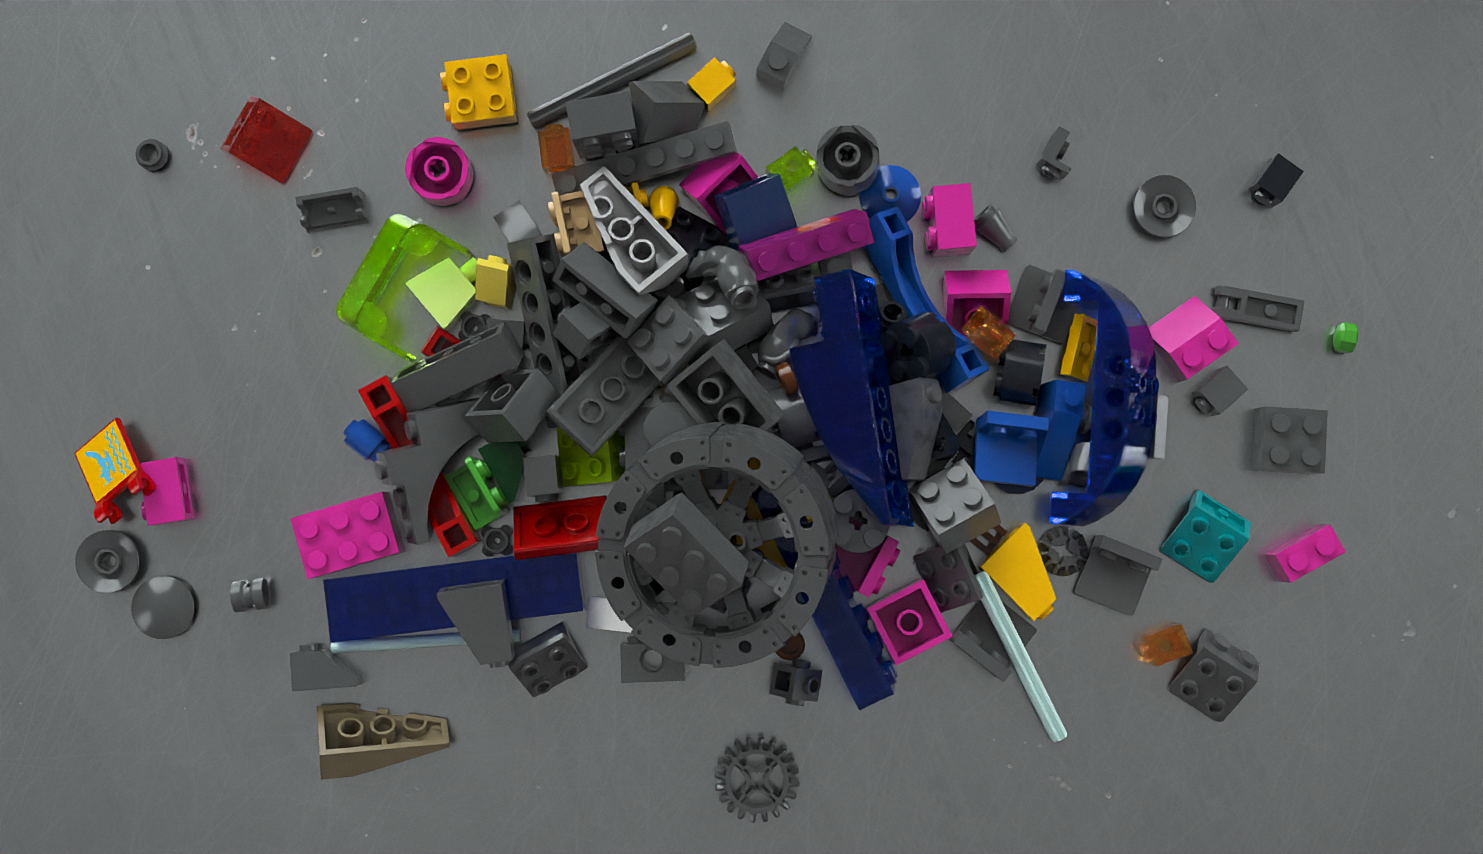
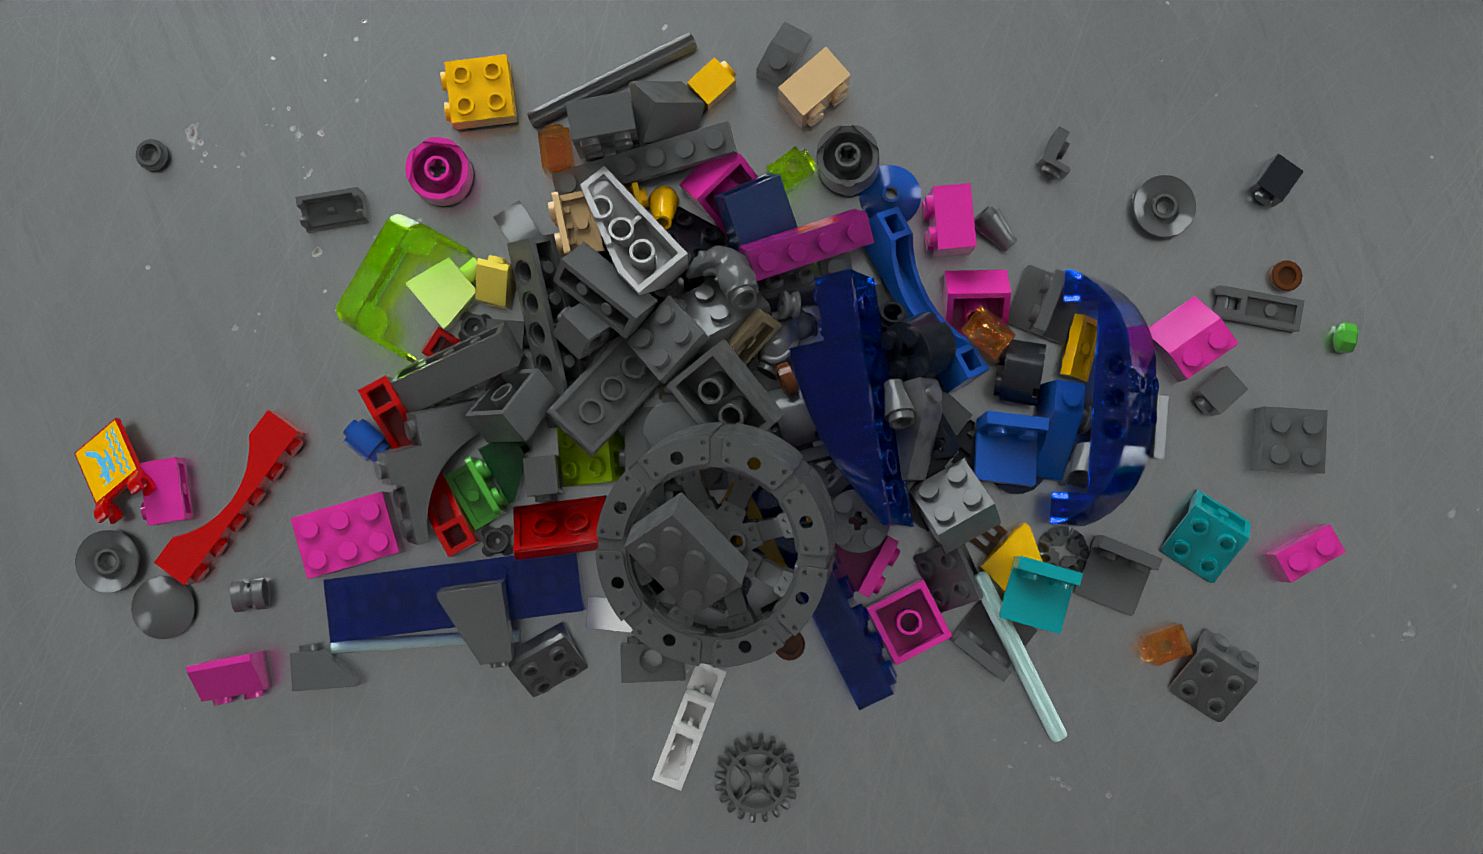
clear red bracket [220,96,312,183] -> none
dark tan wedge [317,703,450,780] -> none
dark grey brick [769,659,823,706] -> none
none -> red arch [154,410,305,585]
none -> dark pink slope [186,650,272,706]
none -> white slope [652,663,728,791]
none -> dark tan tile [726,307,782,365]
none -> tan brick [777,47,851,129]
none -> dark grey bush [777,291,801,320]
none -> dark grey cone [883,379,916,429]
none -> teal bracket [999,556,1083,634]
none -> reddish brown tile [1268,260,1303,293]

